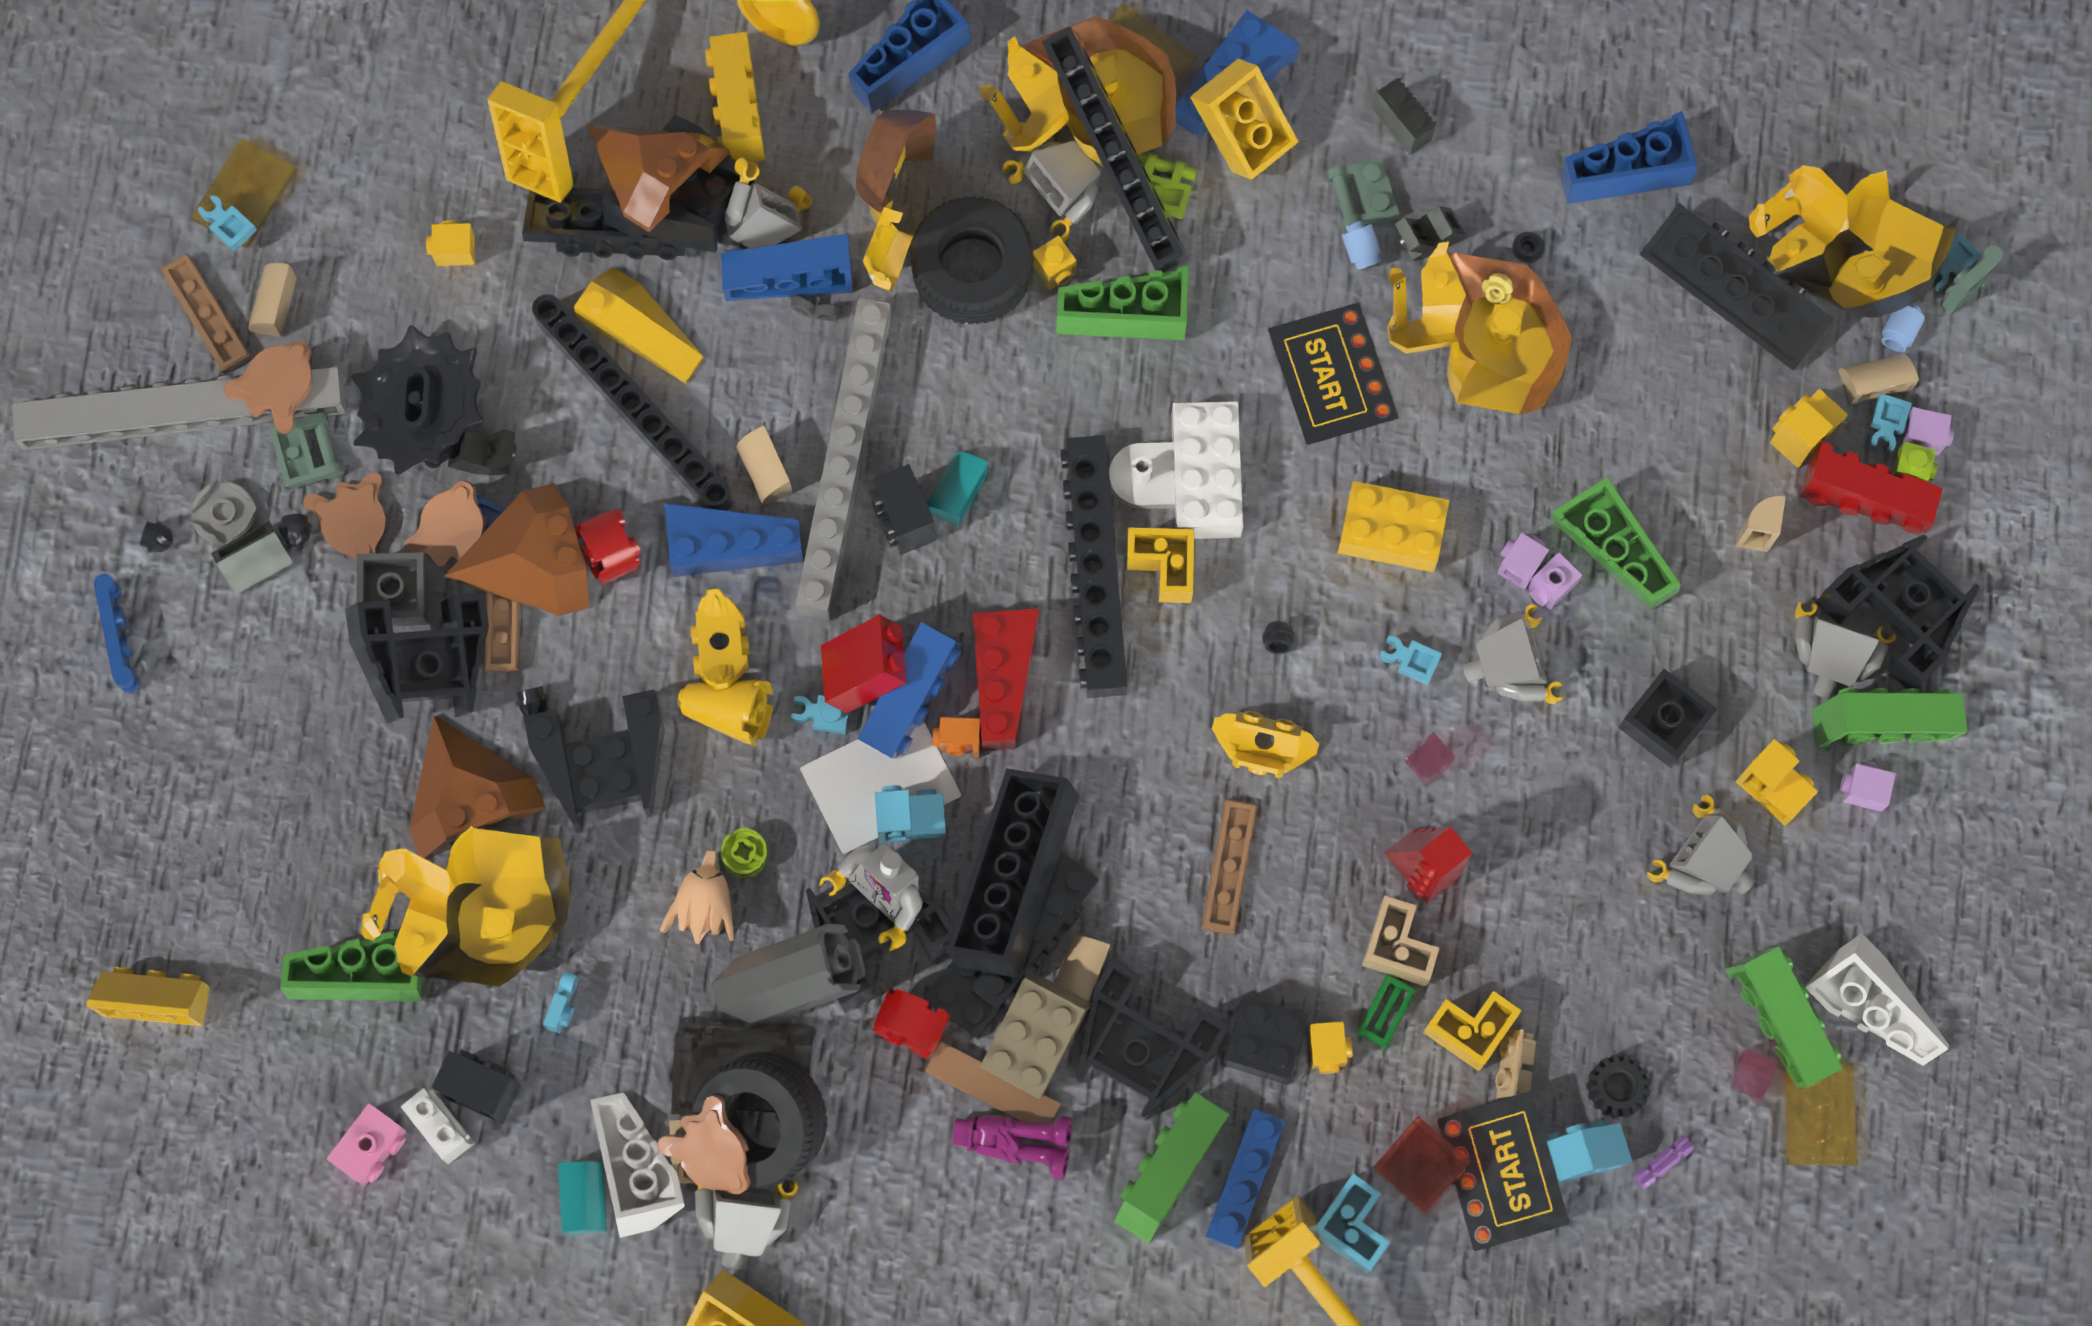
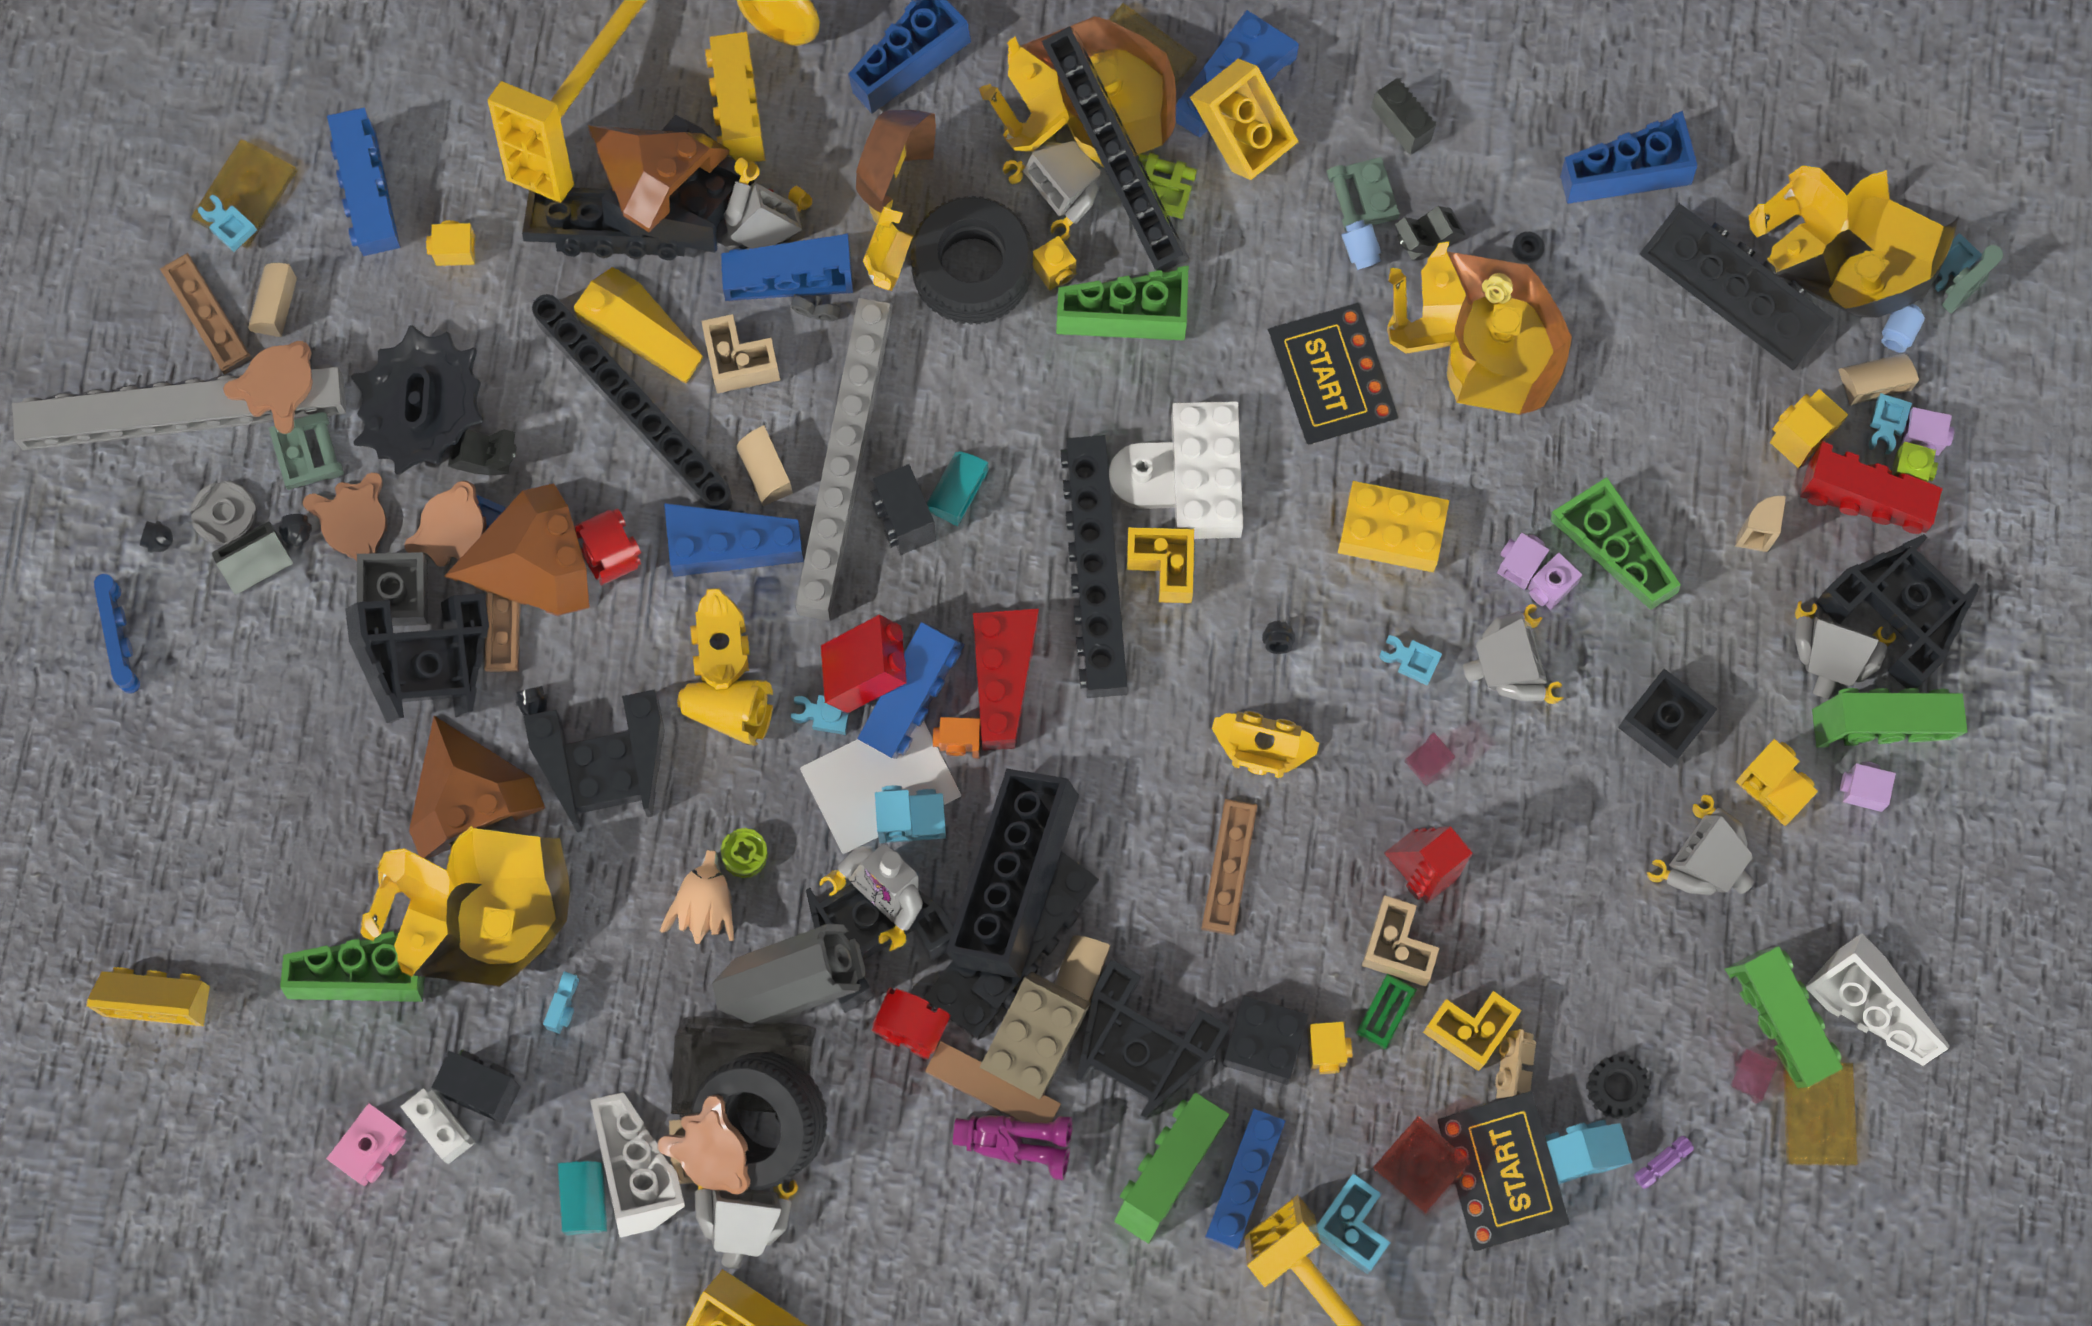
none -> blue wedge [327,107,401,256]
none -> tan brick [701,314,780,394]

